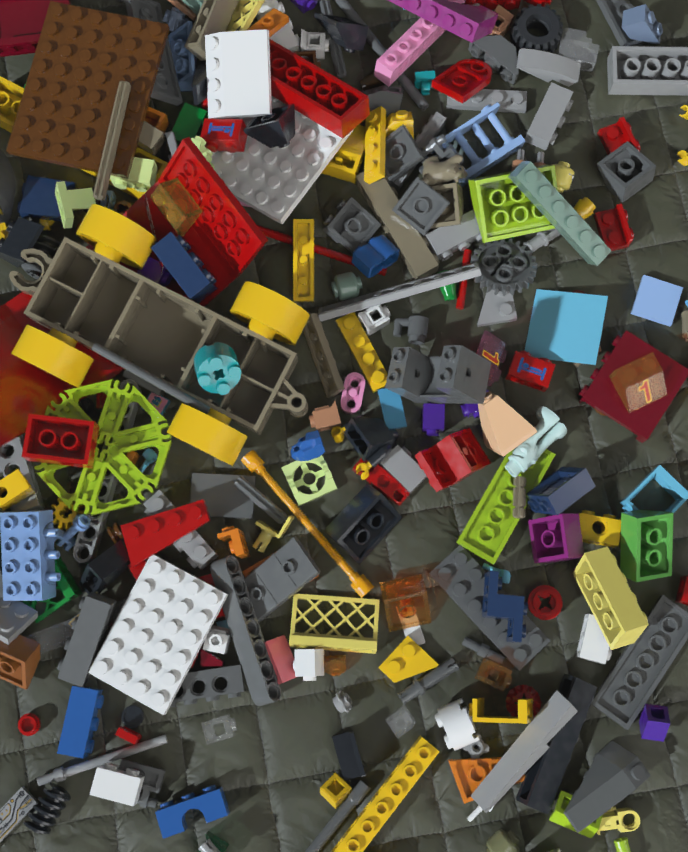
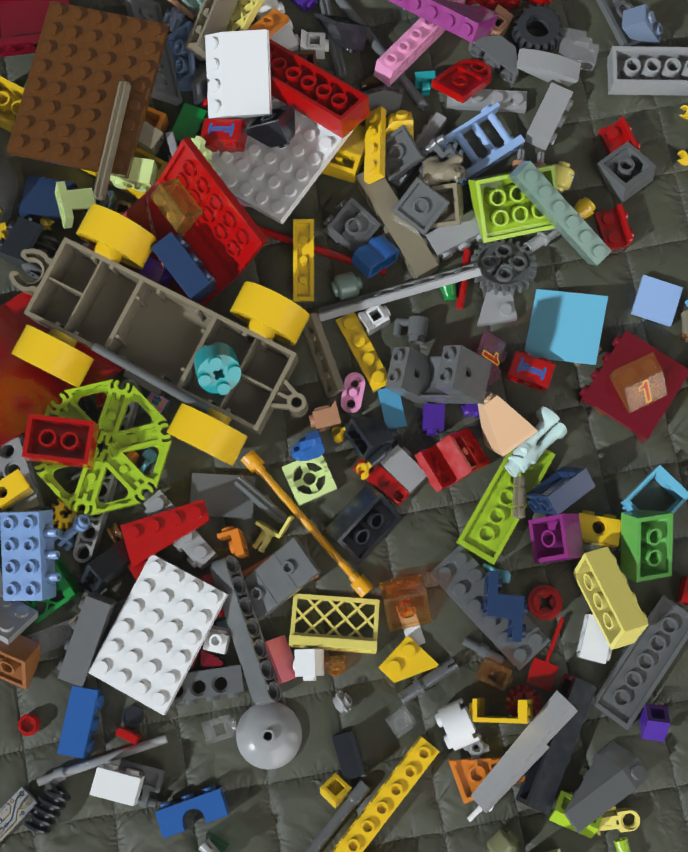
none -> light grey dish [236,702,302,769]
none -> red piece [526,617,564,692]

